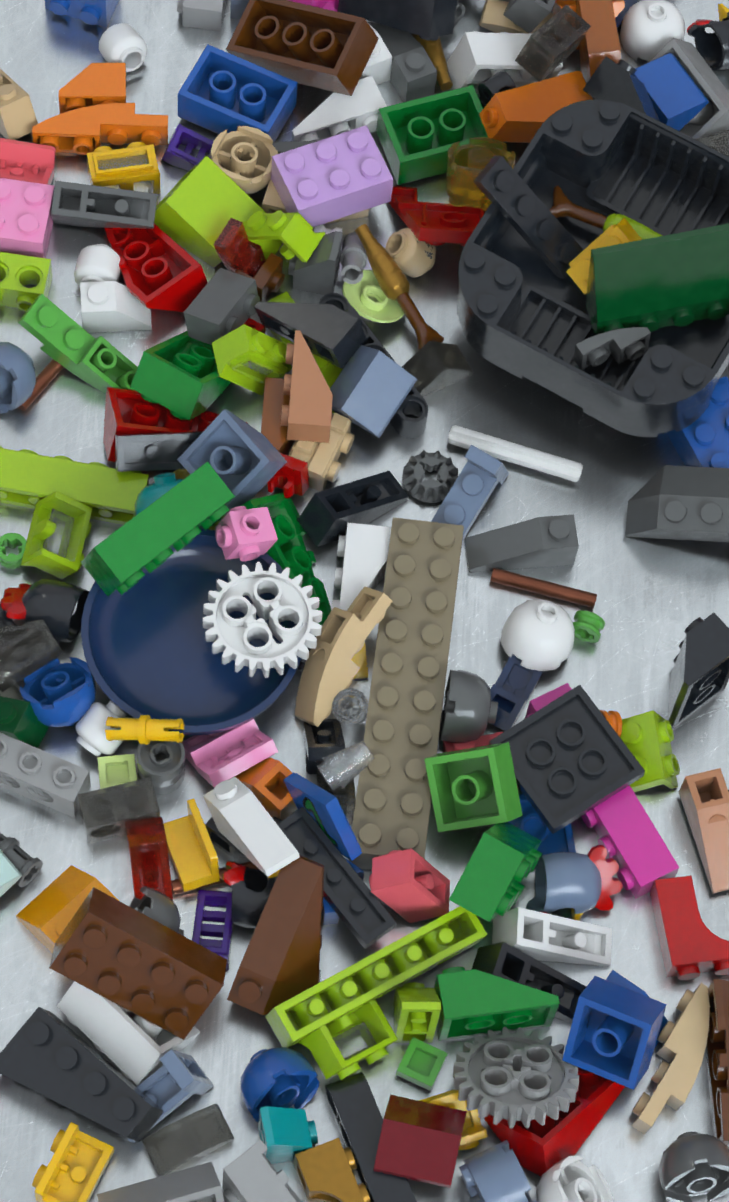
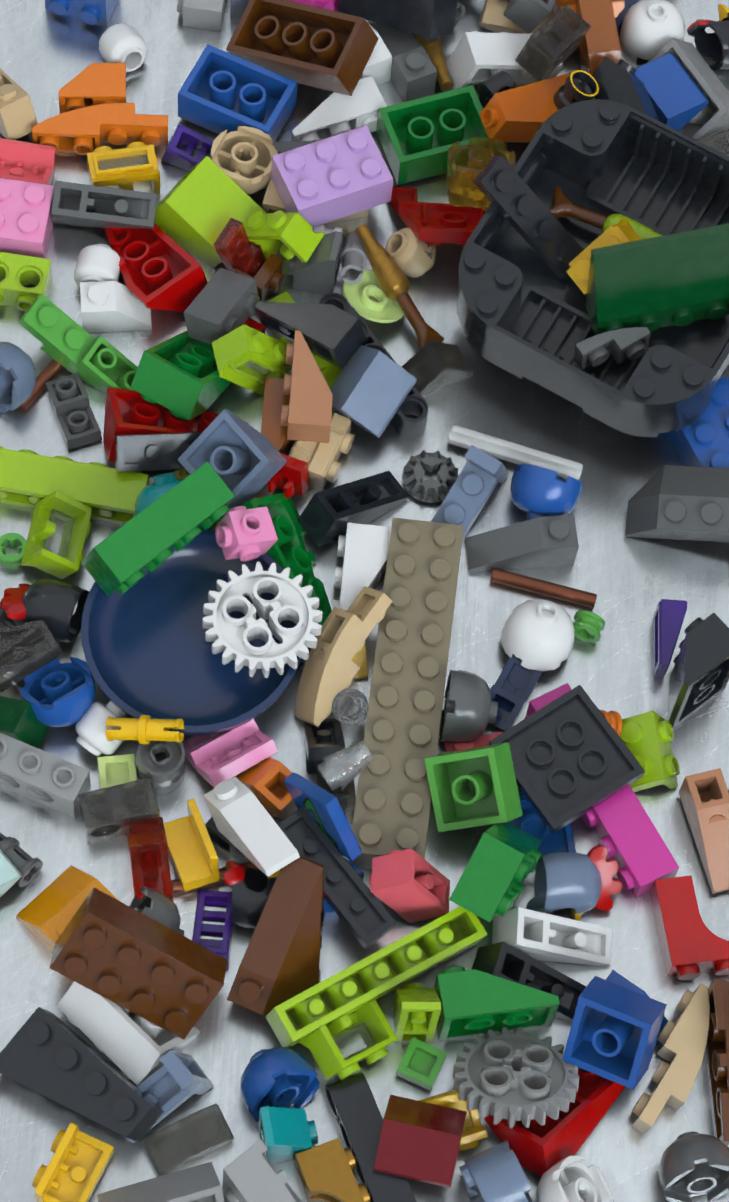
none -> dark grey slope [45,373,102,450]
none -> blue cylinder [510,464,584,520]
none -> black wheel [553,70,599,110]
none -> dark purple slope [654,599,688,680]

